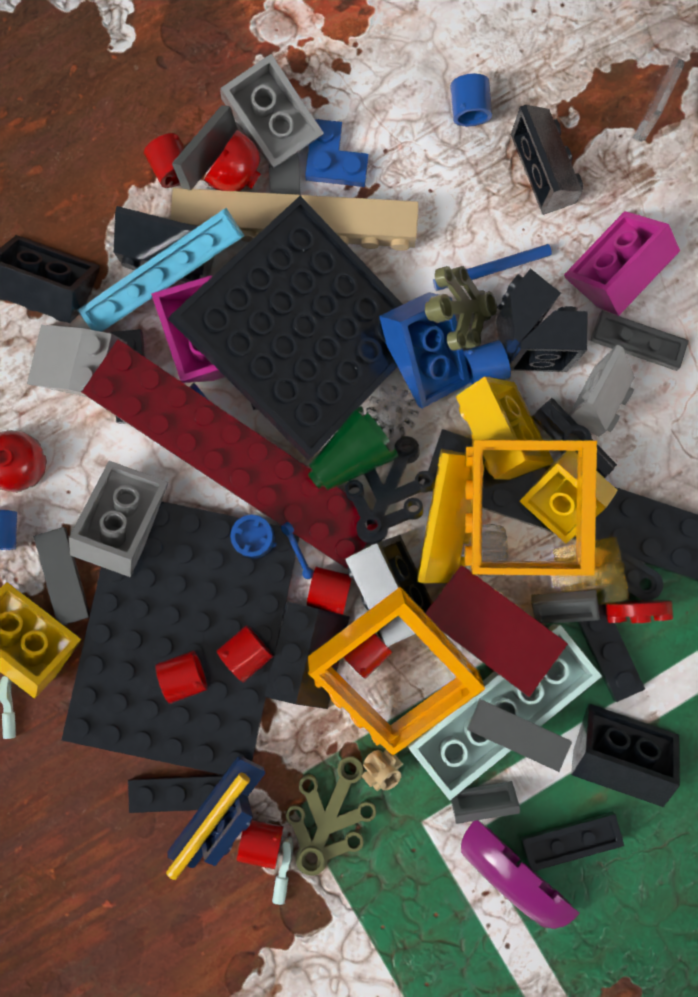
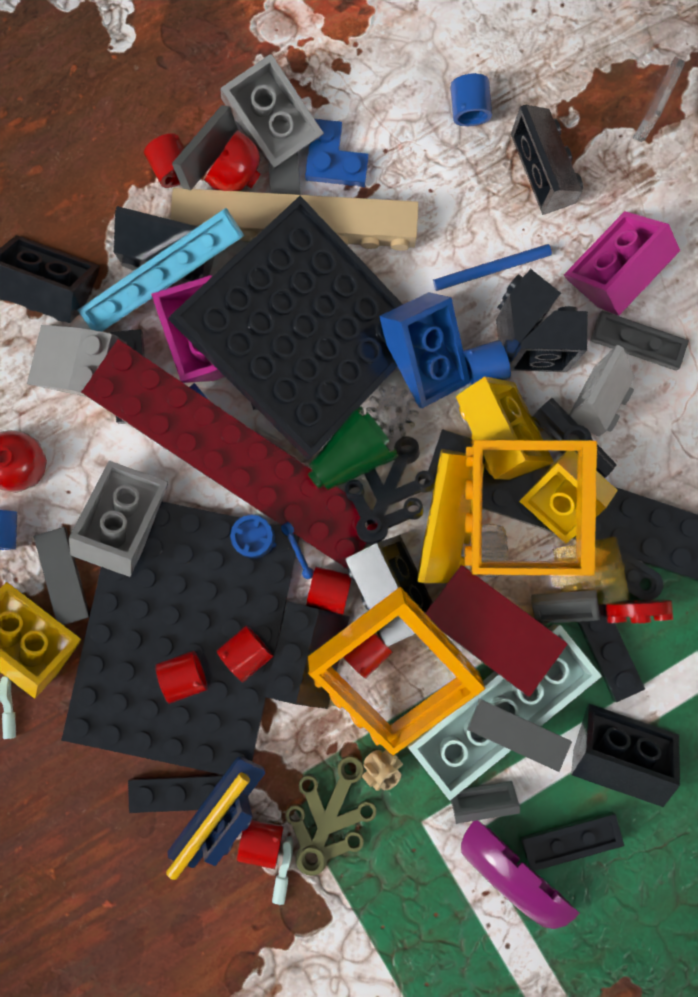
olive plant [425,266,497,351] -> none

